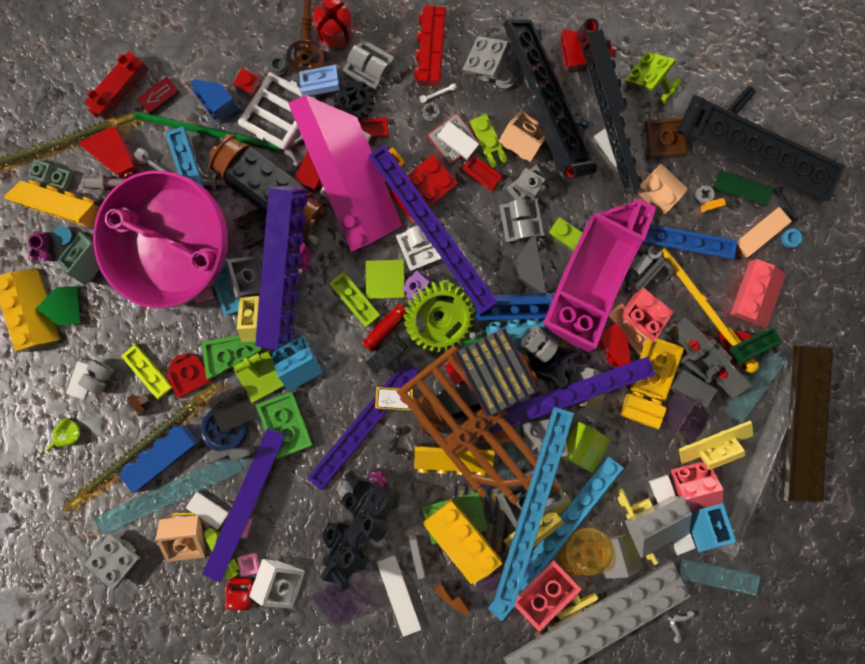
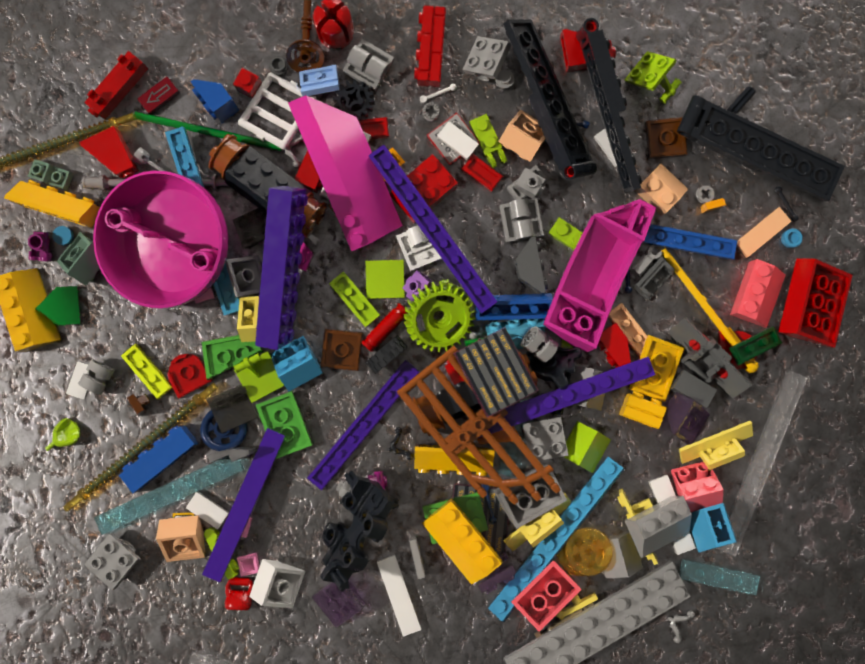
white sticker [375,387,413,410] -> none
dark orange slope [435,581,470,615] -> none
dark azure plate [494,407,574,608] -> none
coral slope [623,288,674,342] -> none
dark green tile [712,170,774,206] -> none
clear light blue tile [724,350,786,423] -> none
dark brown plate [784,345,833,502] -> none
none -> reddish brown tile [320,329,363,371]
none -> red slope [779,258,853,348]

